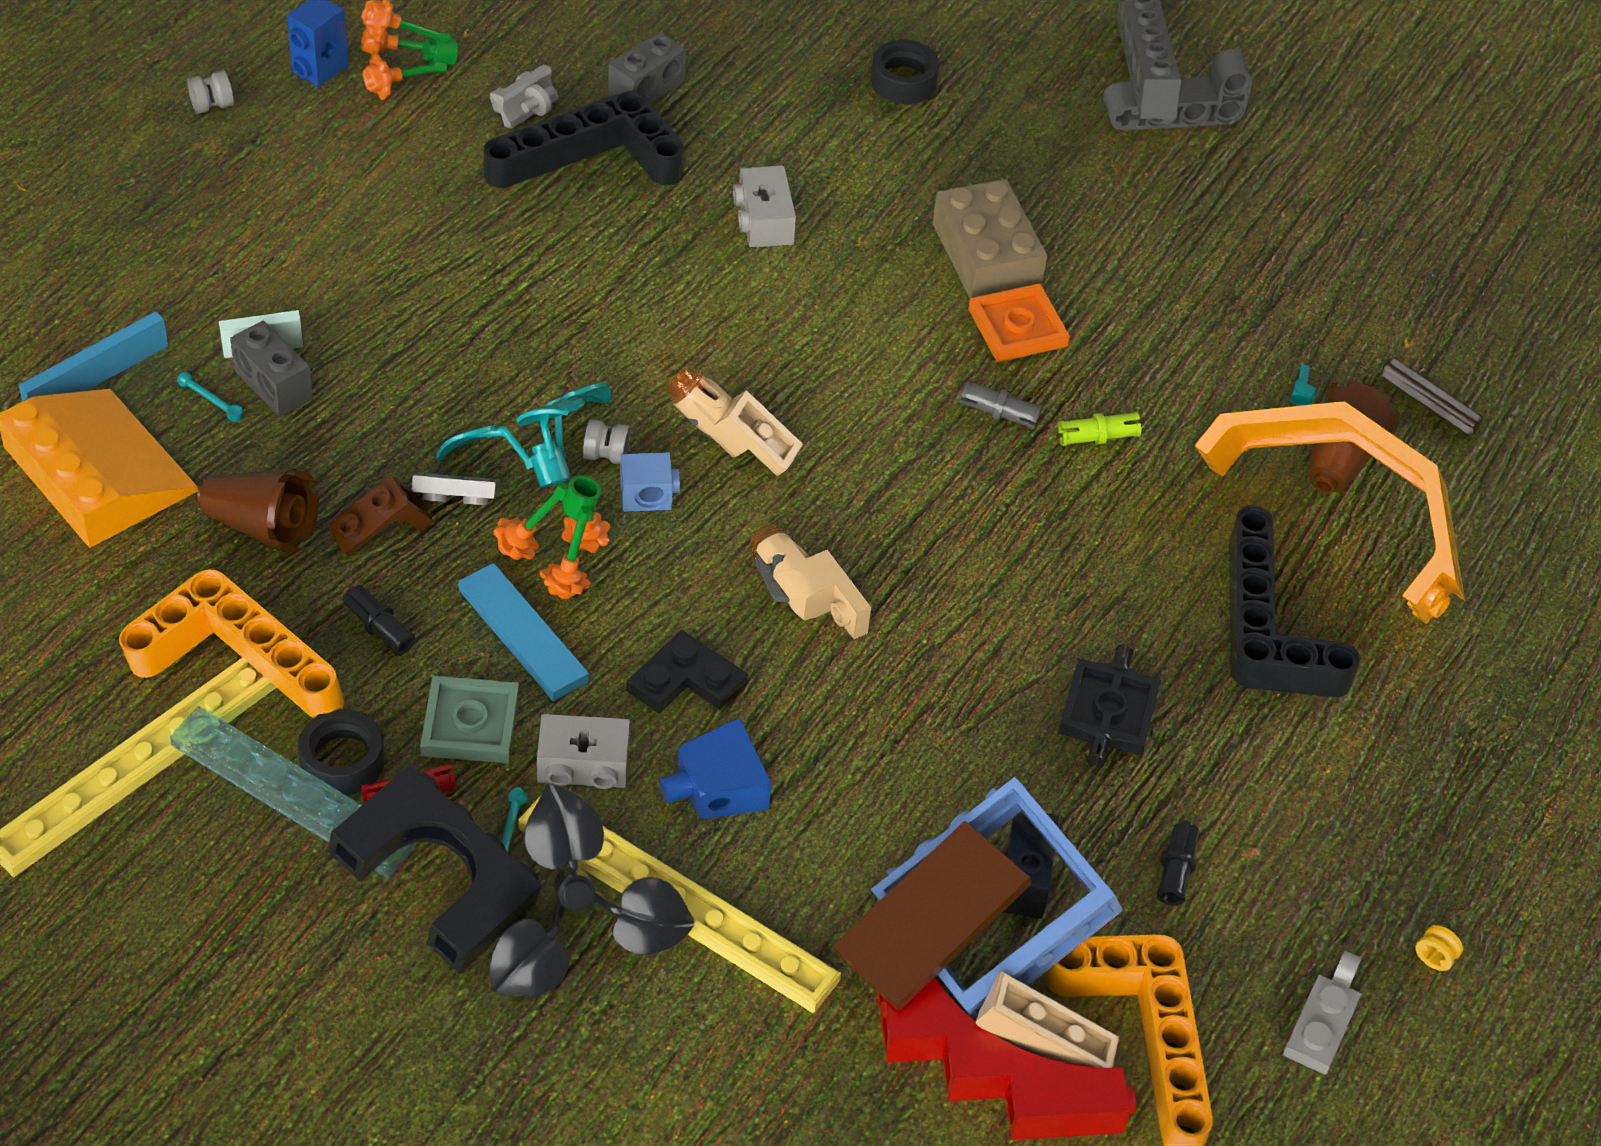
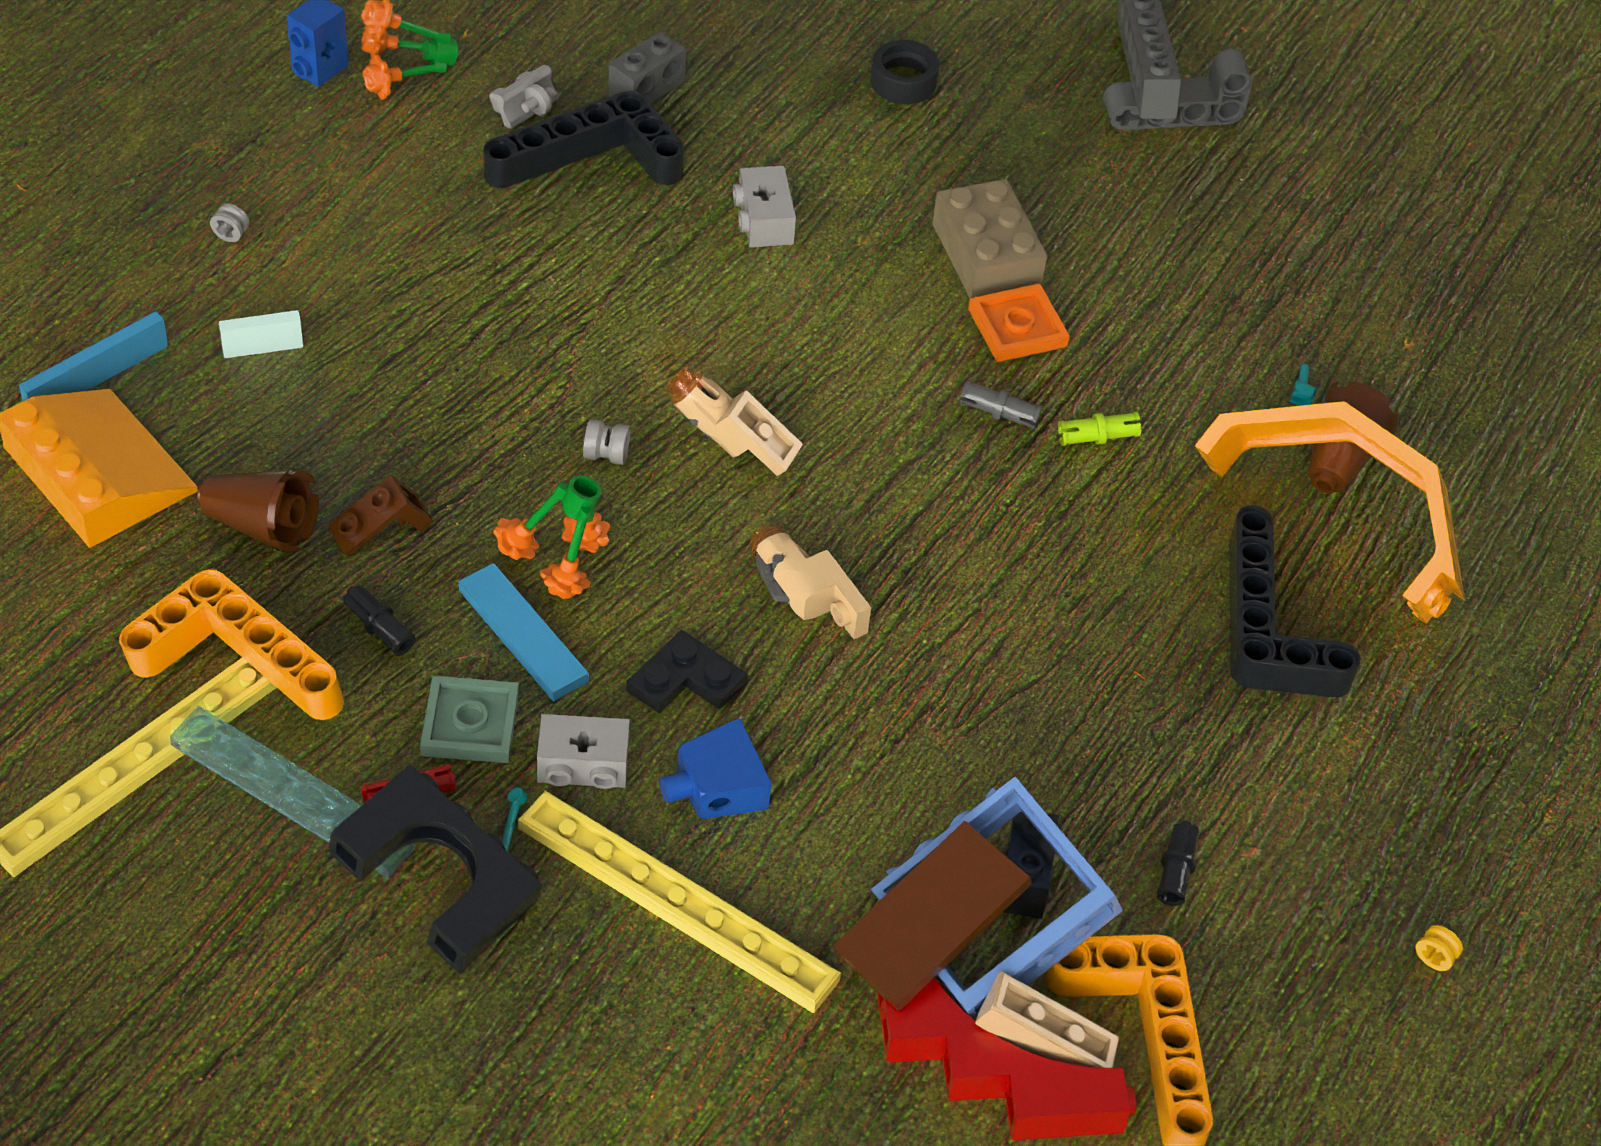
teal hinge [177,372,243,422] -> none
light grey wheel [187,70,234,114] -> none
dark grey brick [230,320,313,417] -> none
black tyre [298,709,384,796] -> none
plate [412,472,500,505] -> none
teal plant [436,382,611,489] -> none
black plant [489,783,695,996] -> none
medium blue brick [620,452,680,512] -> none
black plate [1058,644,1161,768] -> none
light grey plate [1283,951,1362,1075] -> none
axle [1380,358,1483,435] -> none
none -> light grey bush [210,204,250,242]

